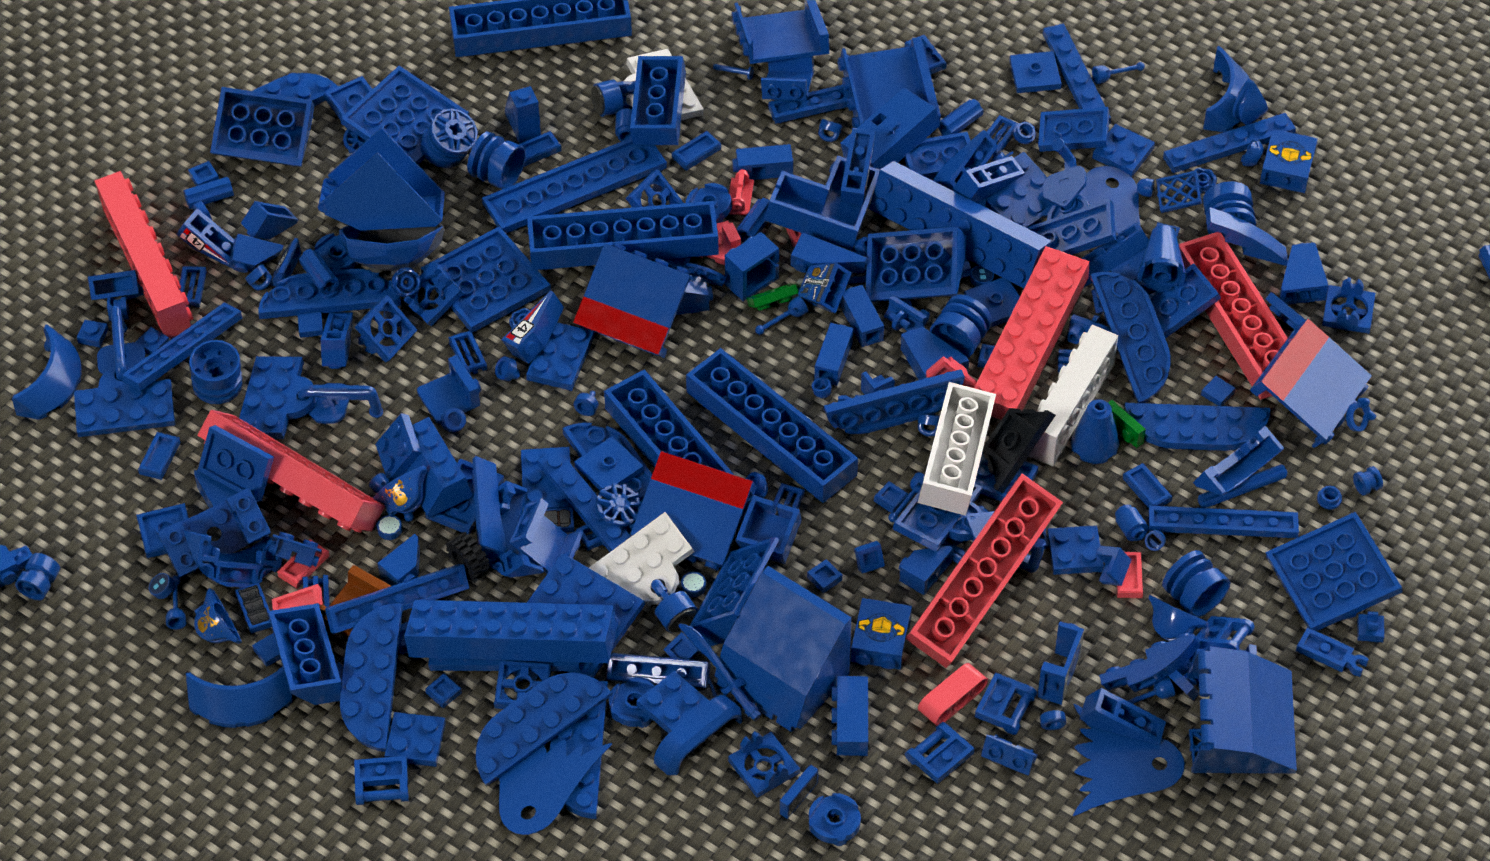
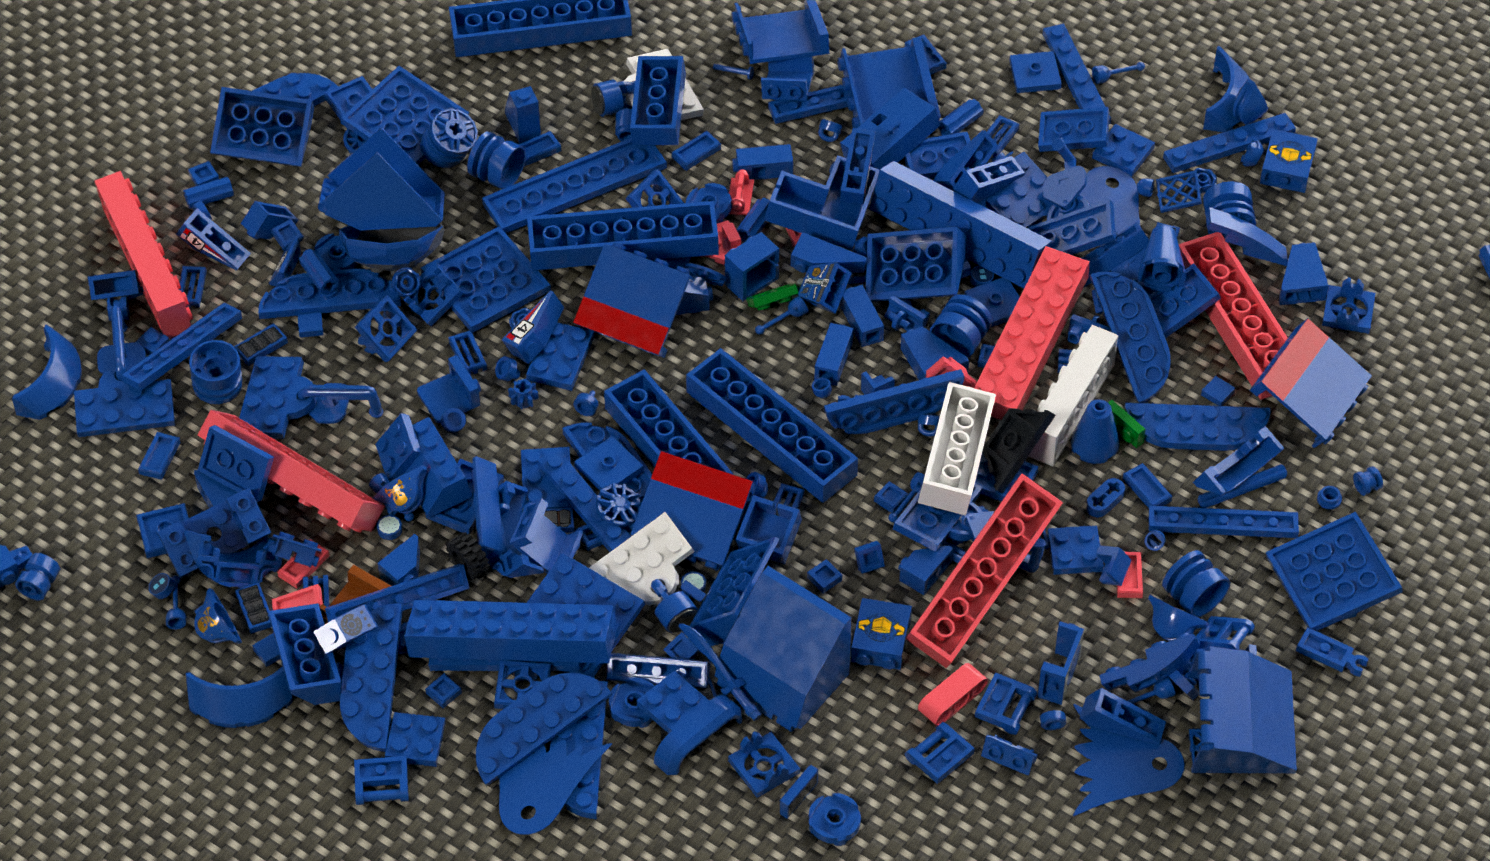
blue plate [77,320,109,348] -> none
blue slope [228,234,283,273] -> none
blue tile [245,265,272,291] -> none
blue slope [321,312,353,369] -> none
blue brick [832,676,868,756] -> none
blue plate [1013,122,1036,144] -> none
blue brick [1115,504,1149,541] -> none
blue plate [1266,292,1305,329] -> none
blue piece [1346,398,1377,432] -> none
blue tile [1357,611,1384,642] -> none
none -> tile [234,323,288,366]
none -> blue tile [271,219,304,251]
none -> slope [314,604,378,654]
none -> blue gear [508,379,539,409]
none -> blue tile [681,580,706,603]
none -> blue beam [1086,478,1125,518]

